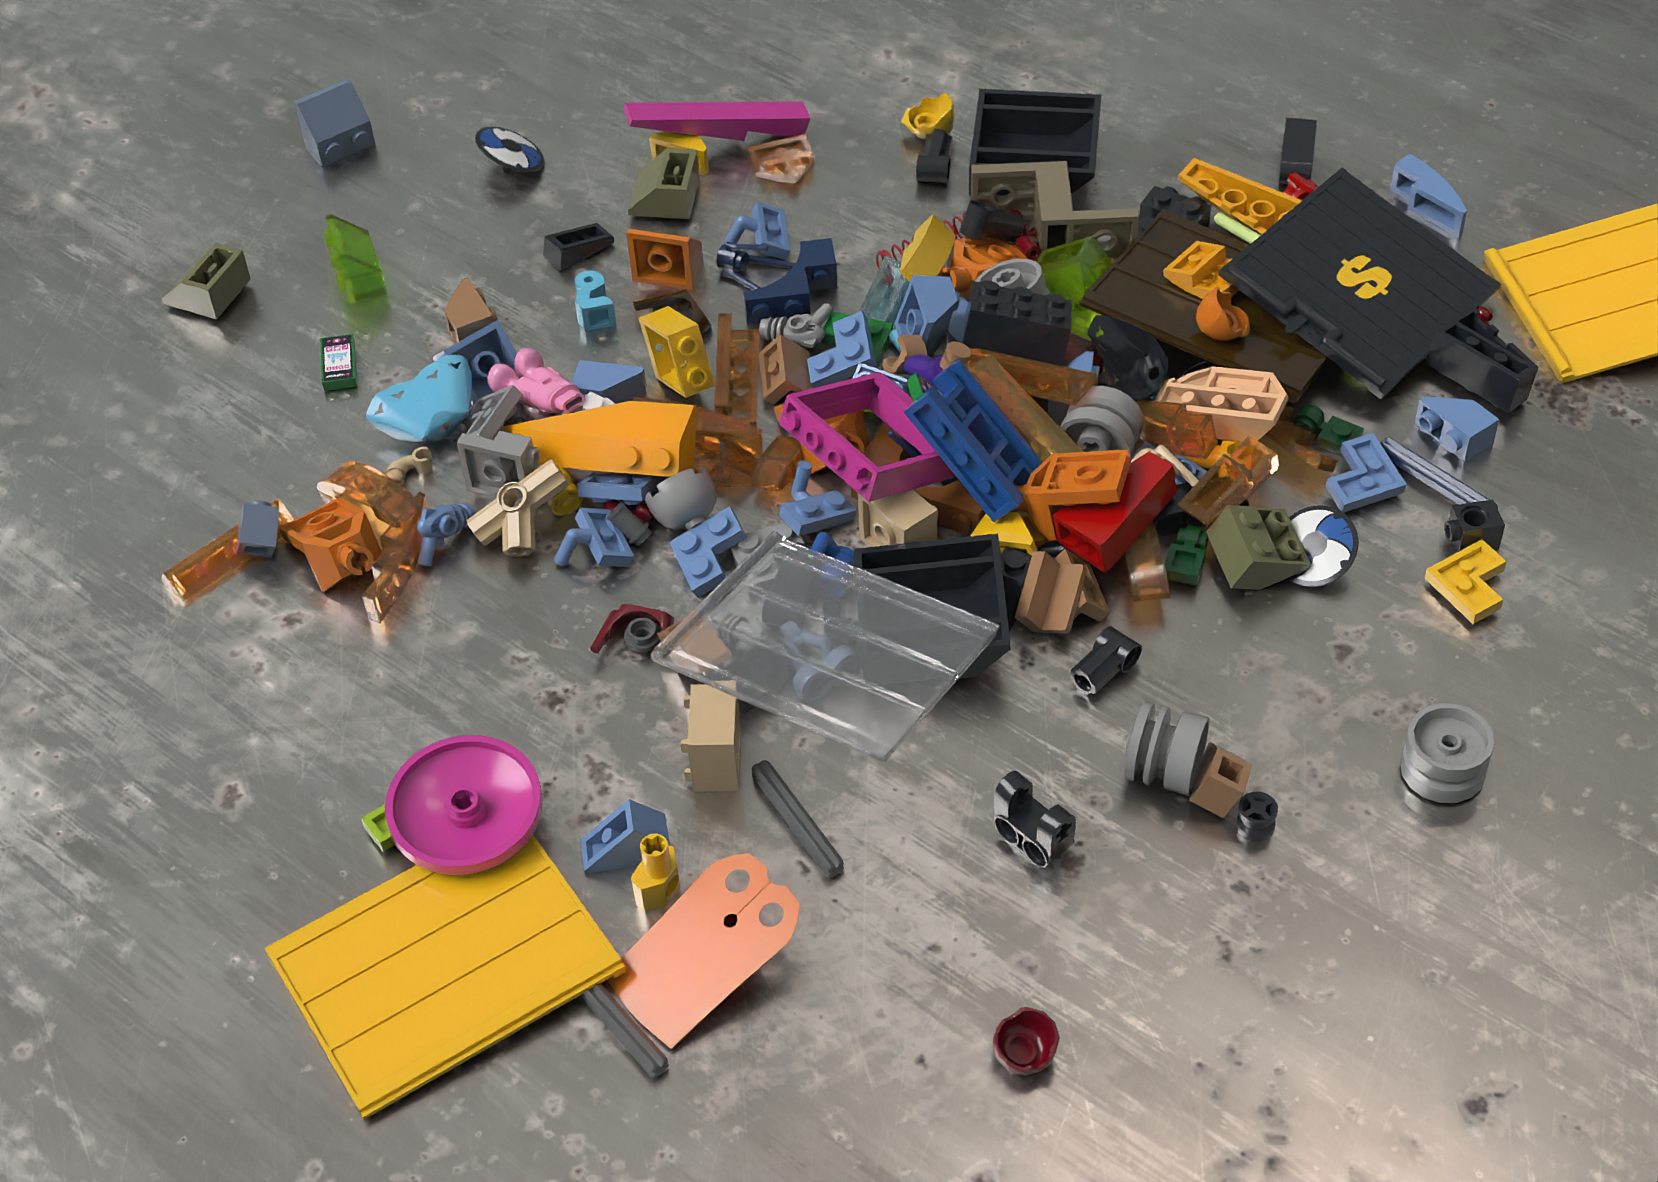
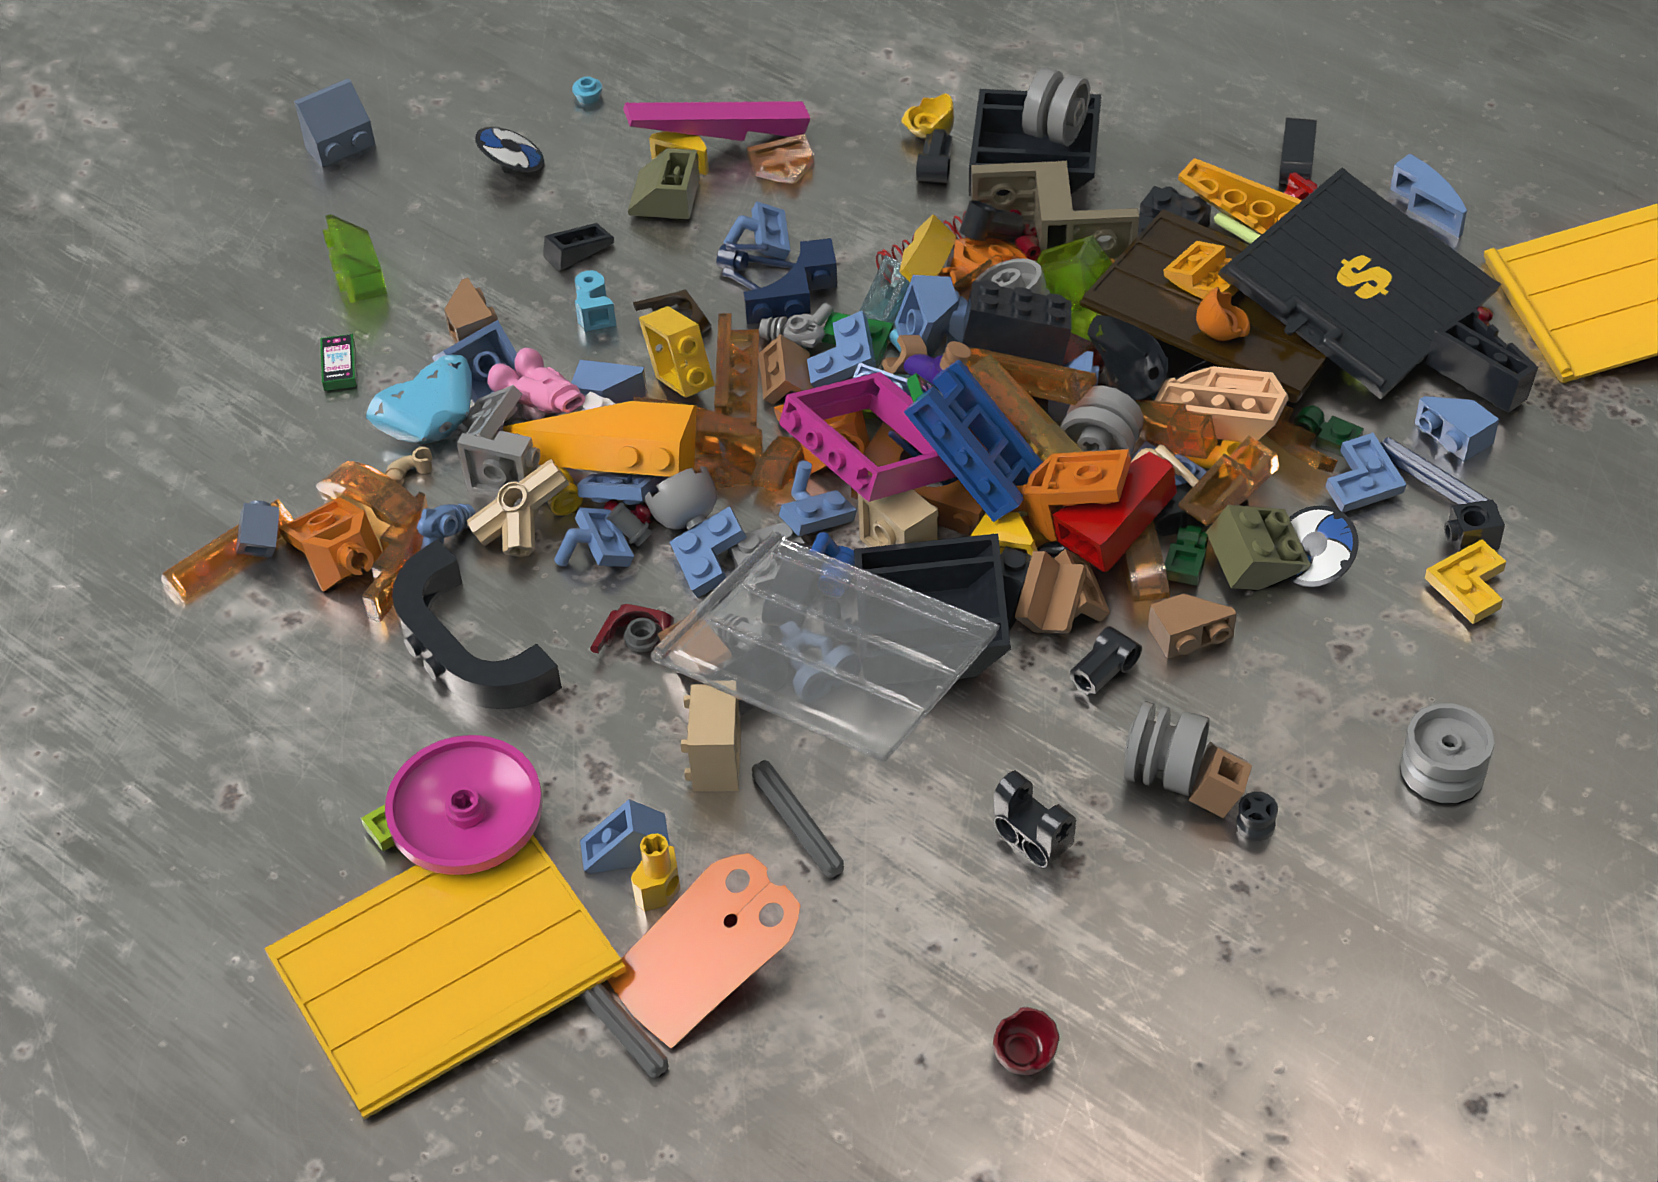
olive slope [162,243,251,319] -> none
orange slope [626,228,704,290] -> none
none -> black arch [392,540,562,709]
none -> medium azure plate [572,76,602,104]
none -> dark brown piece [953,255,1003,295]
none -> light grey wheel [1022,67,1090,146]
none -> medium nougat slope [1148,593,1237,659]

